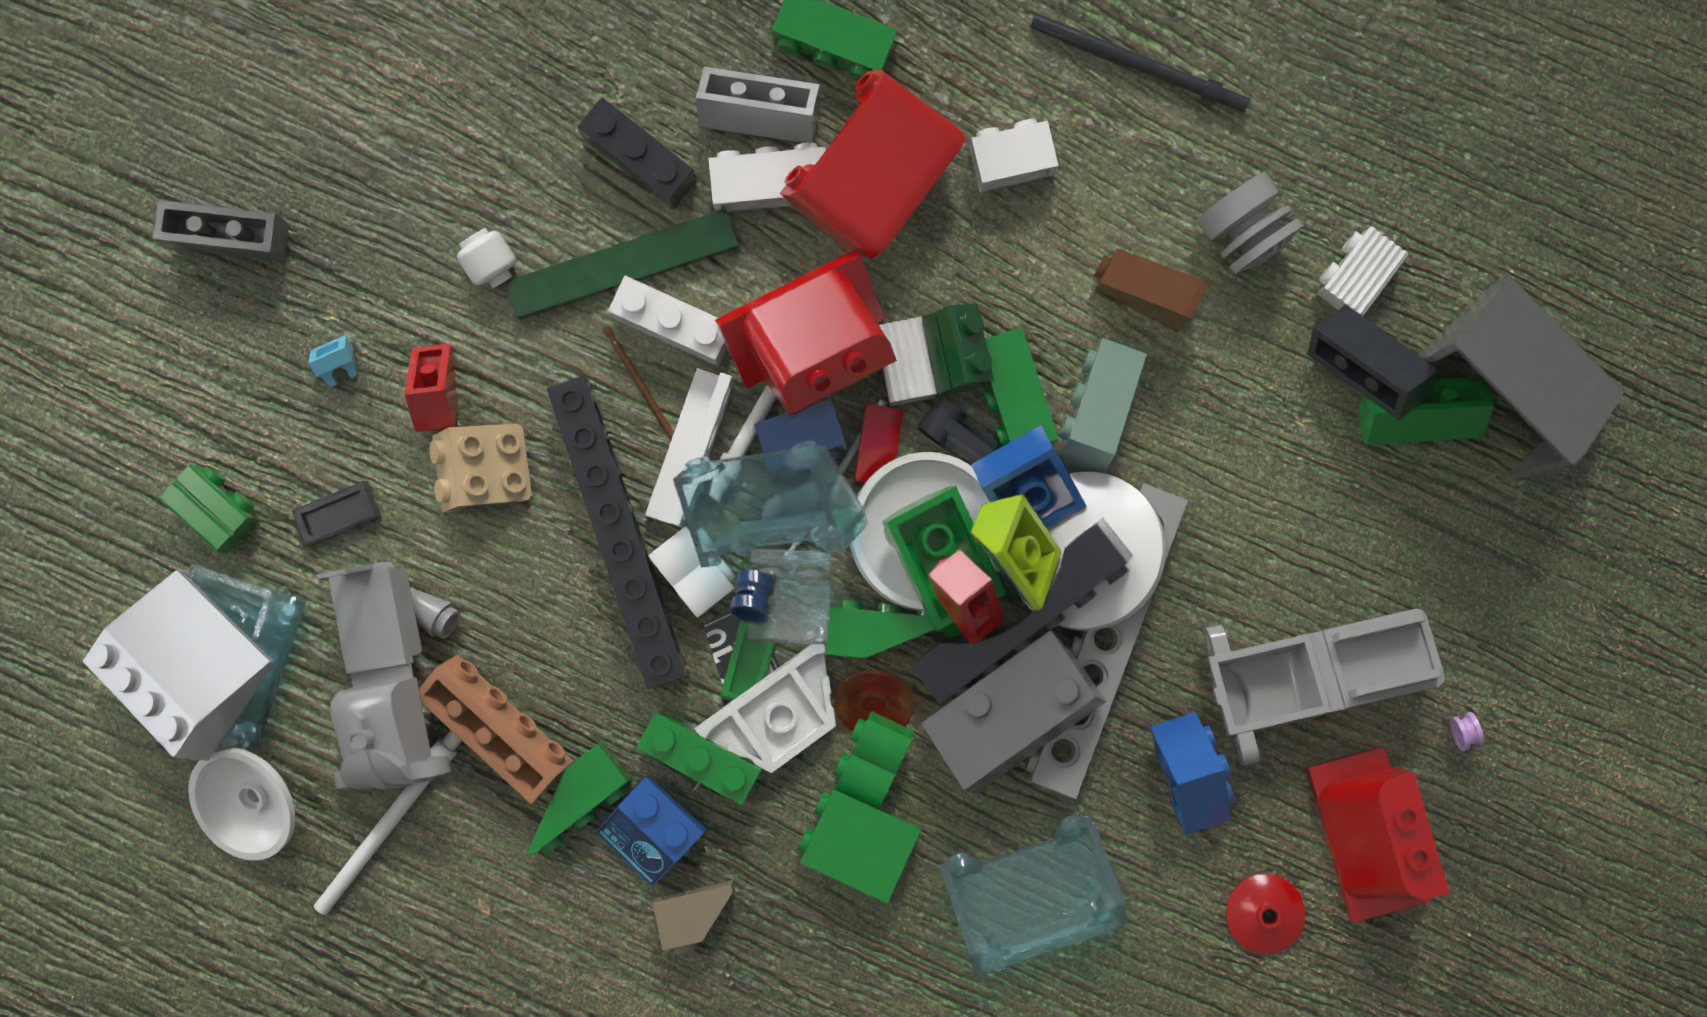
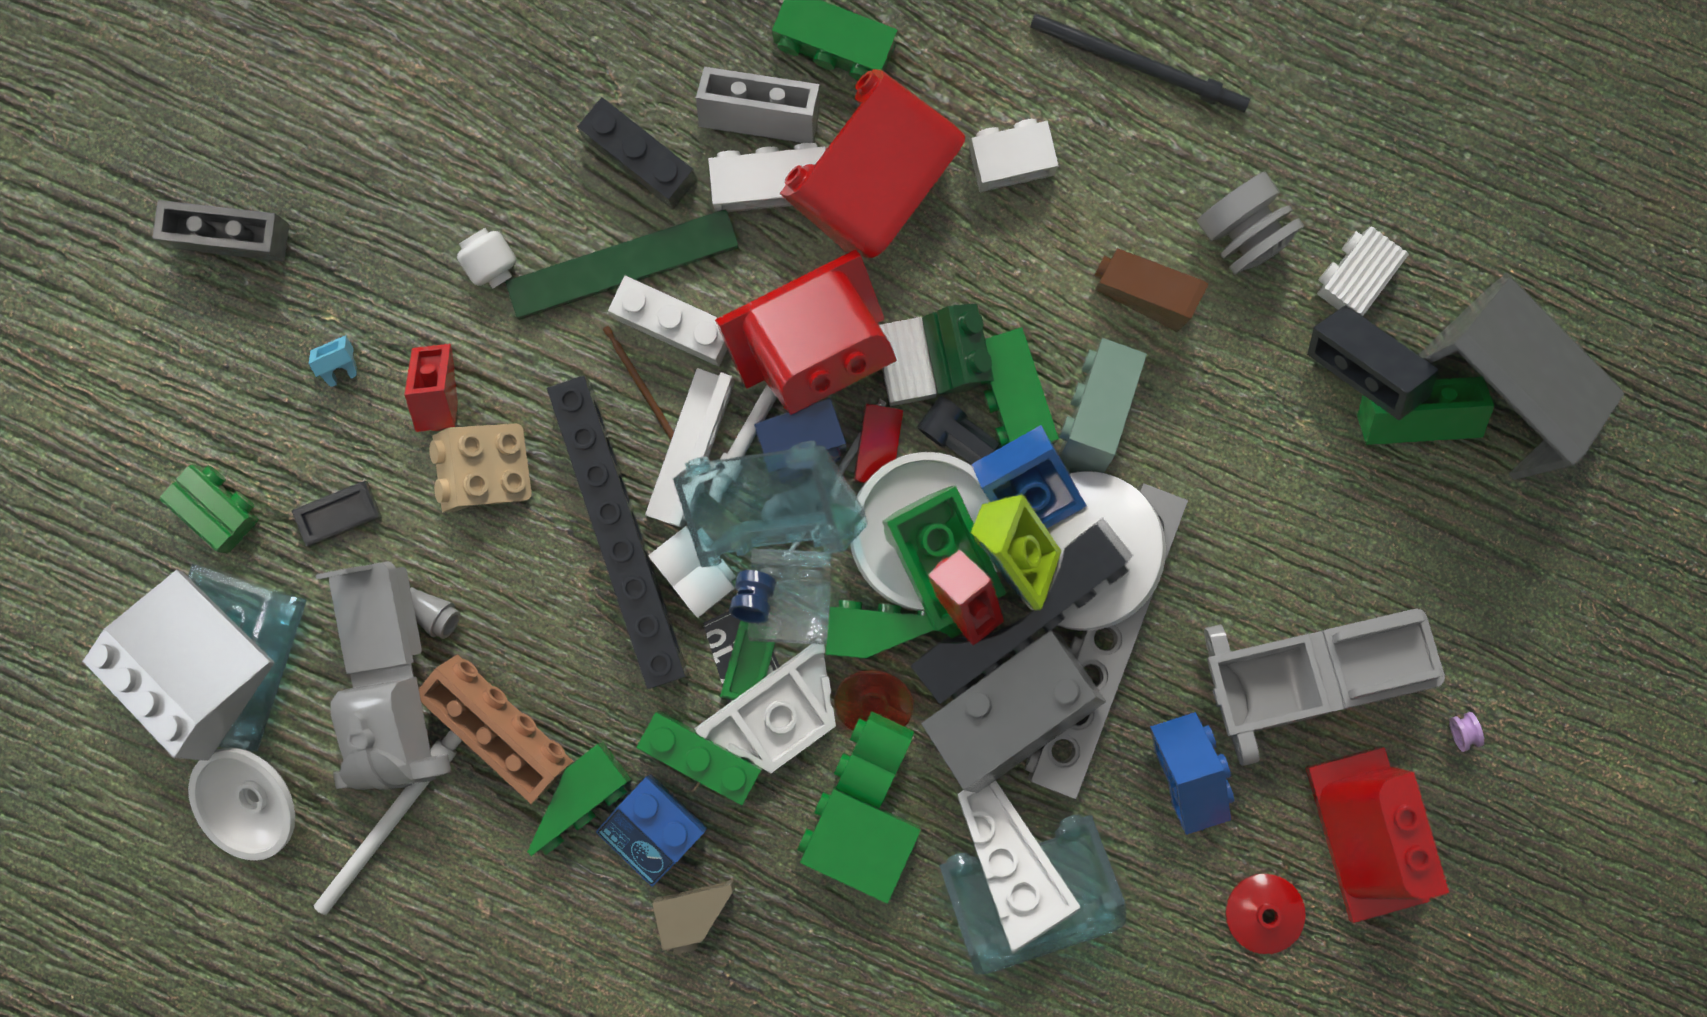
none -> white wing [958,780,1081,954]

